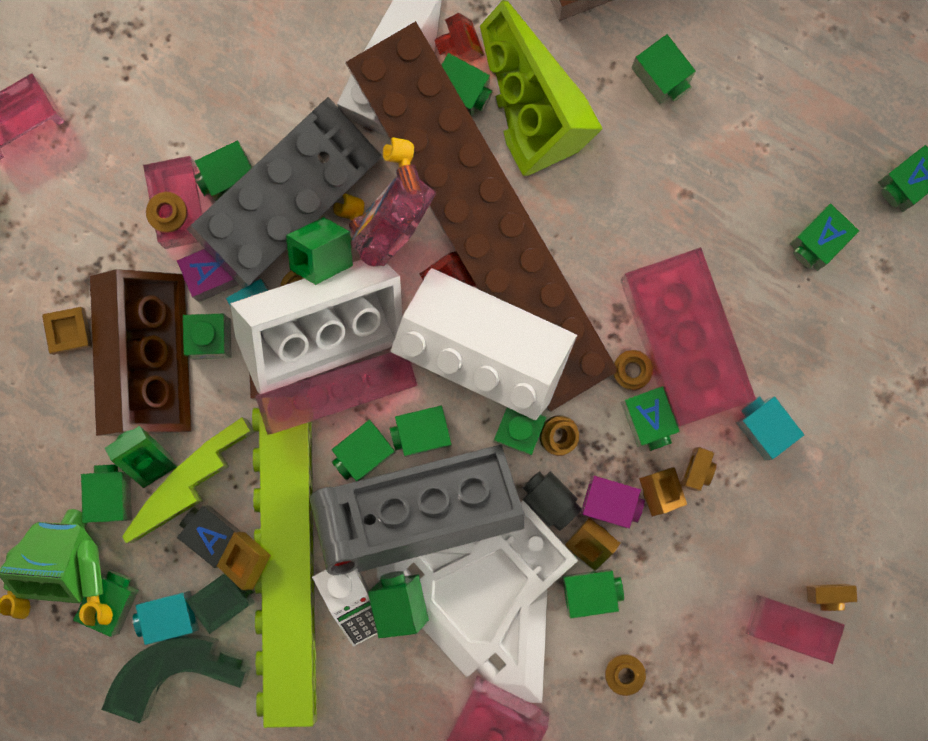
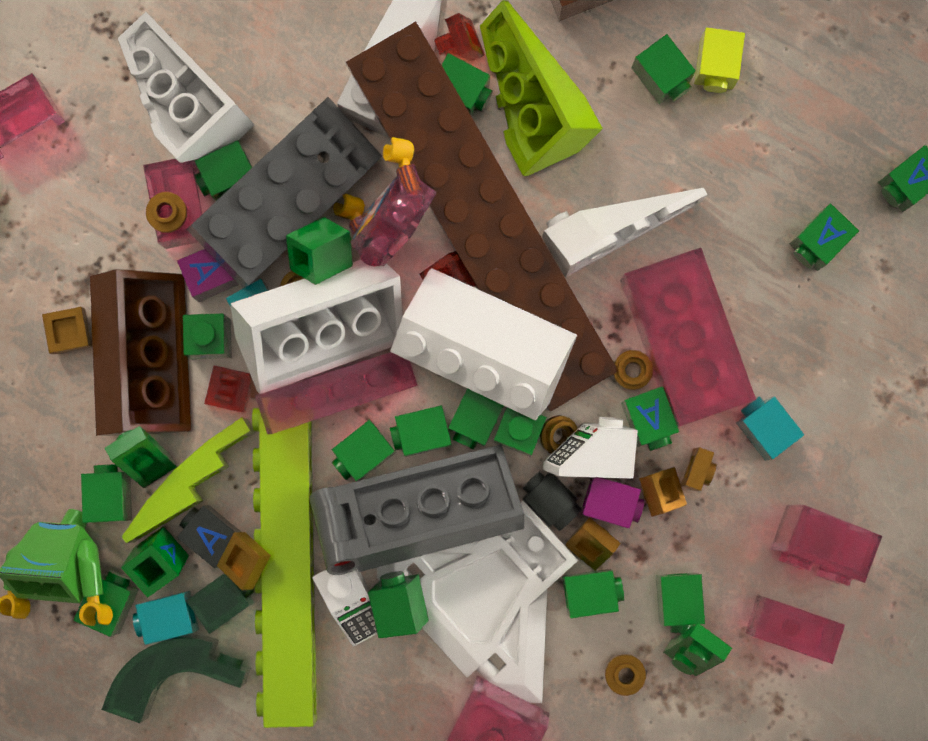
pearl gold plate [807,584,857,611] -> none
none -> white wedge [118,12,254,163]
none -> green brick [121,526,189,598]
none -> clear red tile [204,365,250,414]
none -> green brick [448,388,504,450]
none -> white wedge [542,188,708,278]
none -> white slope [543,417,638,478]
none -> green brick [656,573,705,633]
none -> green plate [663,623,732,676]
none -> neon yellow brick [694,27,745,93]
none -> clear pink brick [770,505,882,587]

